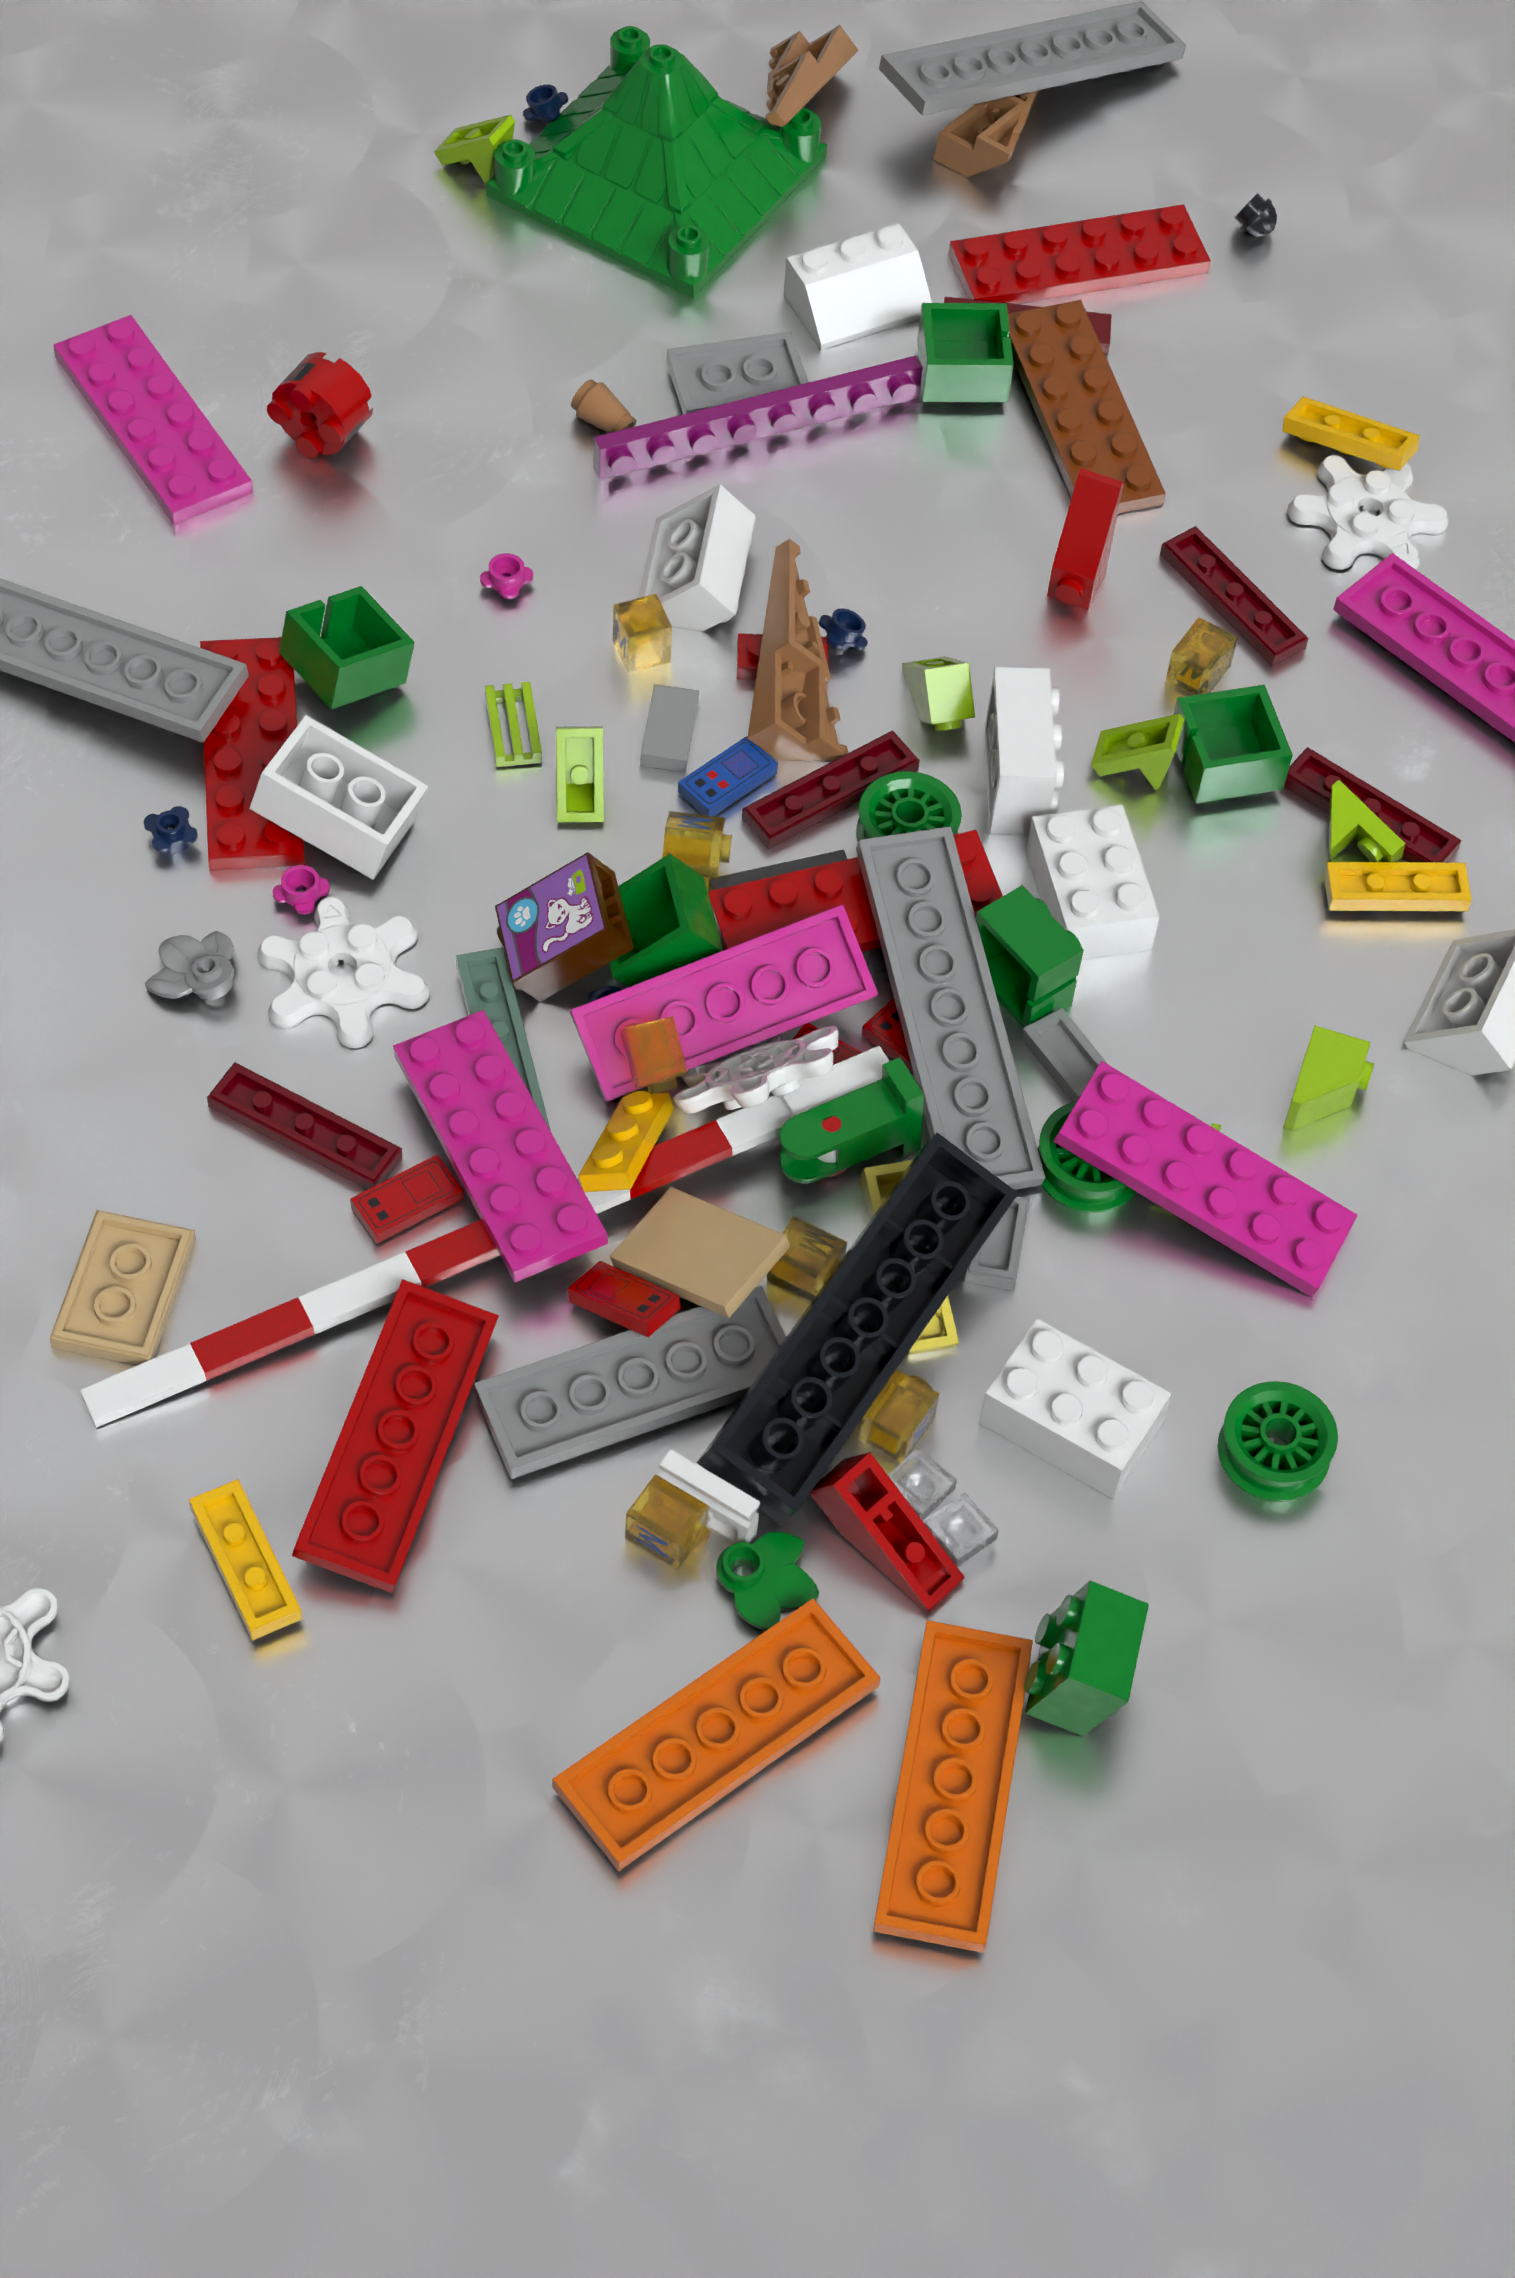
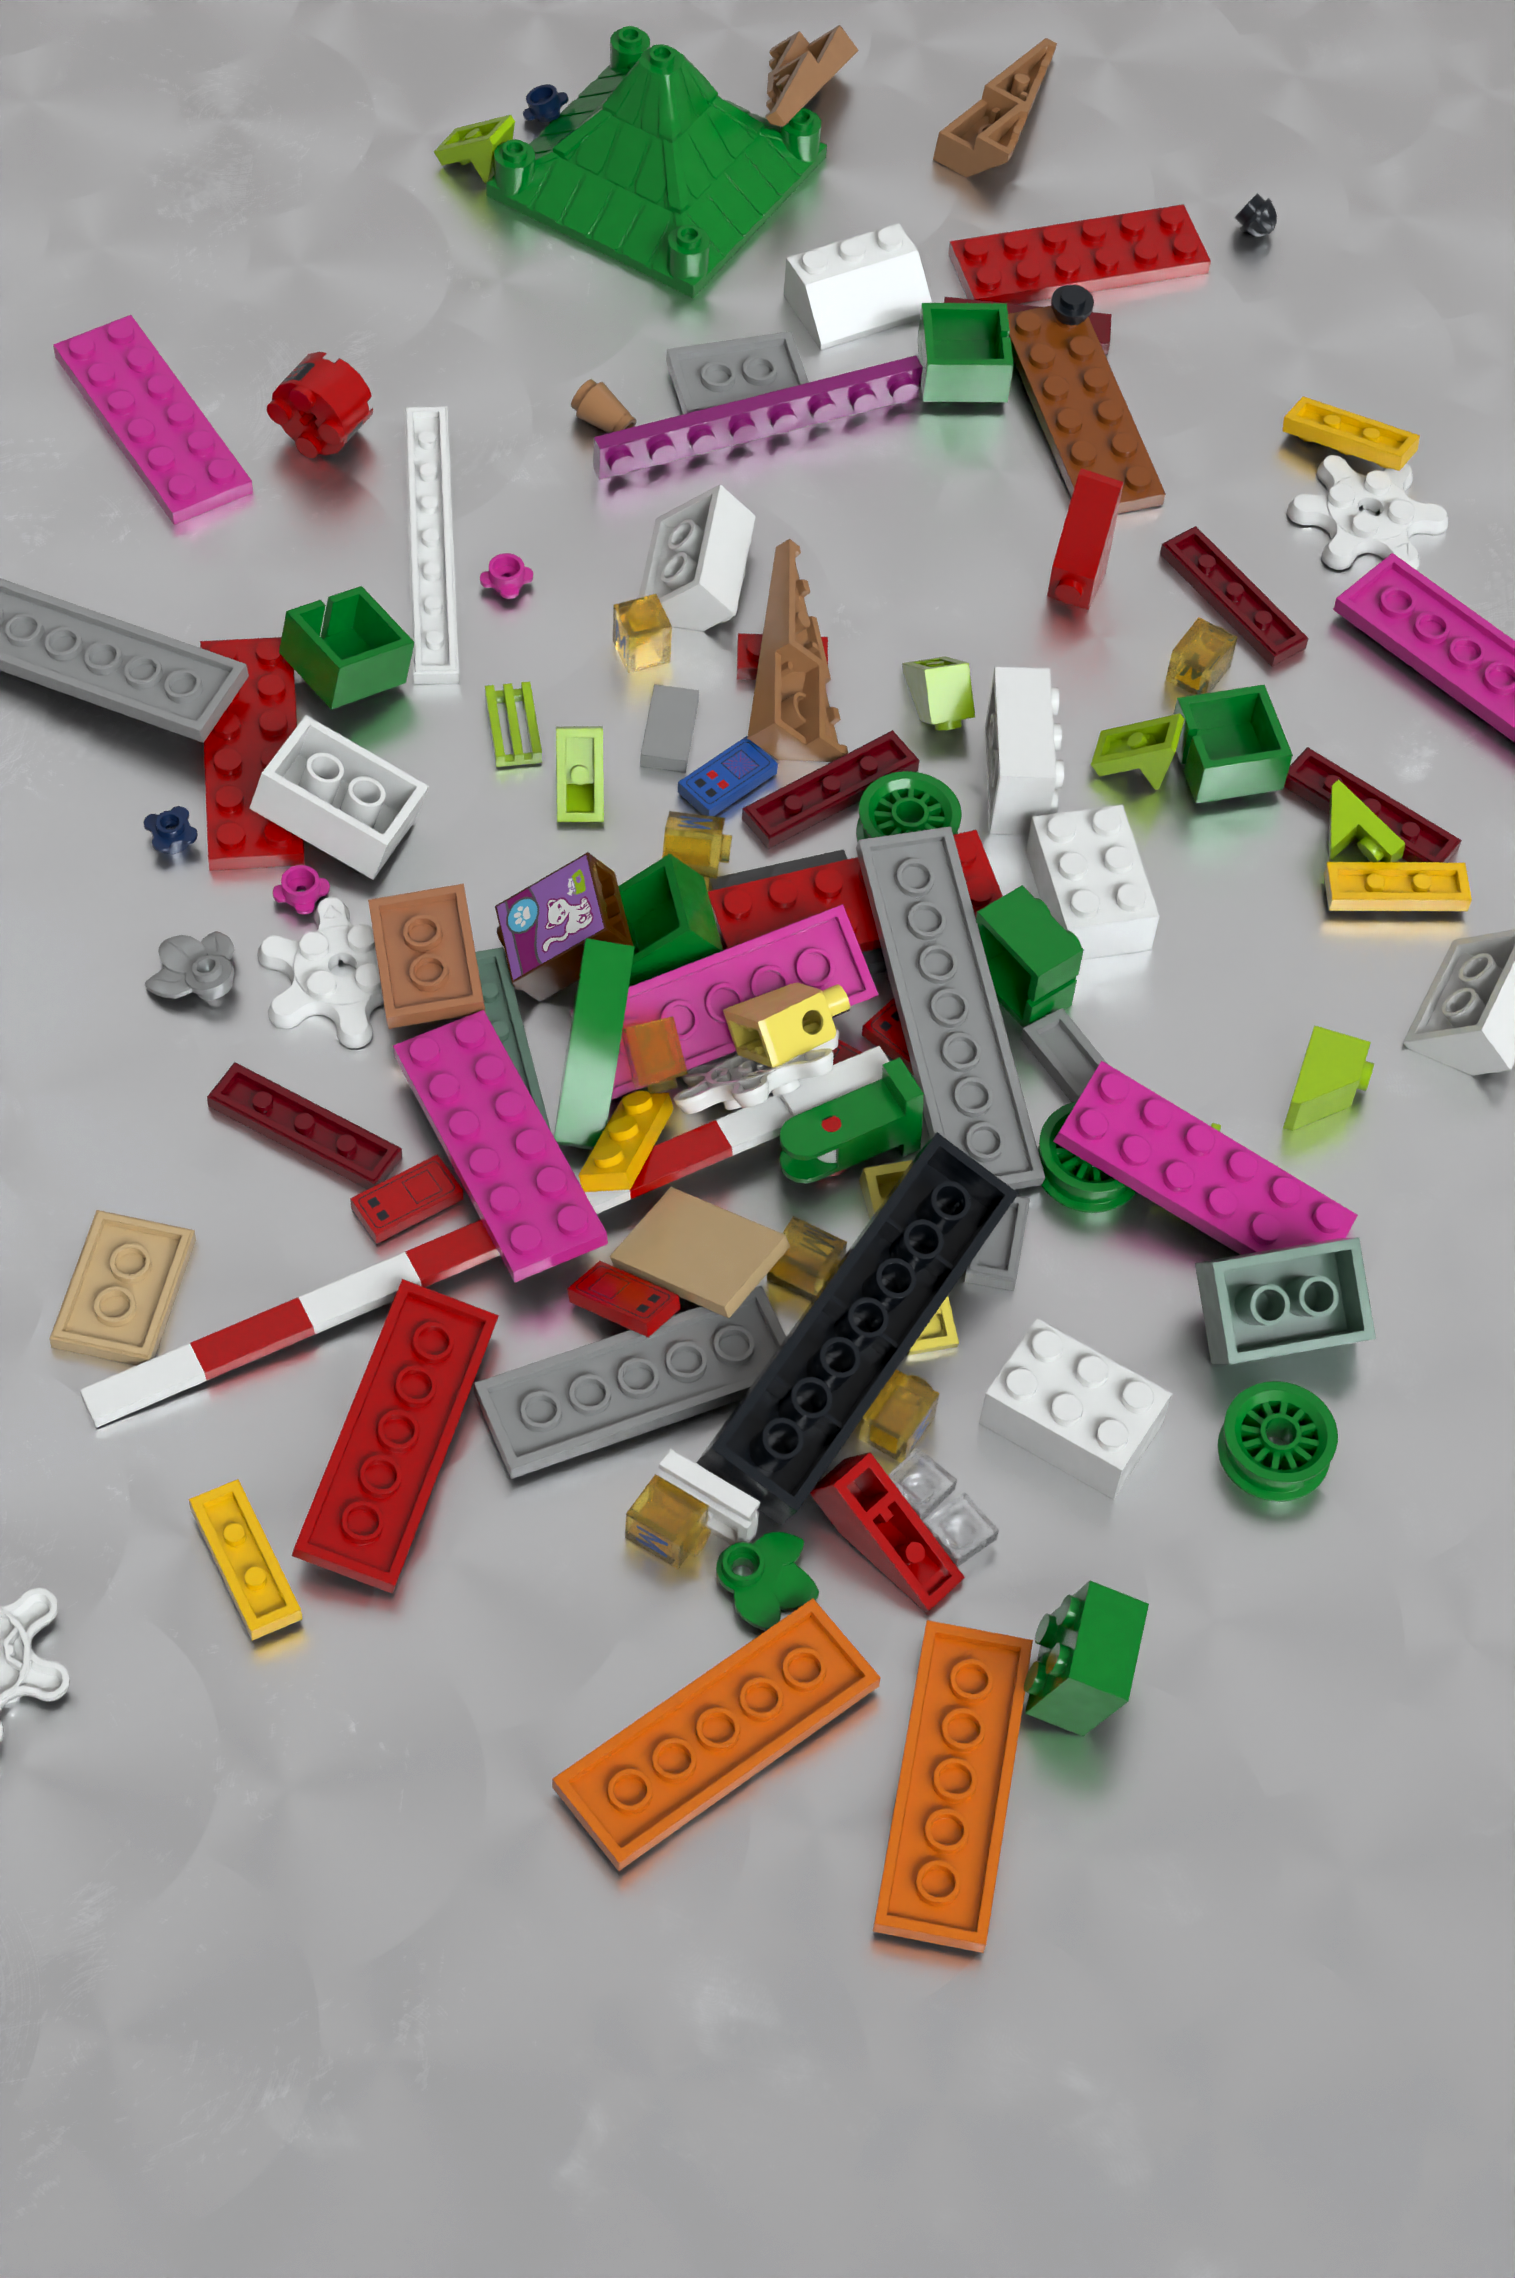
dark blue plate [818,608,868,650] -> none
light grey plate [879,1,1186,116] -> none
none -> nougat plate [368,884,486,1029]
none -> white tile [404,406,459,685]
none -> green slope [554,938,635,1150]
none -> light yellow torso [723,983,850,1068]
none -> black plate [1051,285,1094,325]
none -> sand green brick [1195,1237,1376,1365]

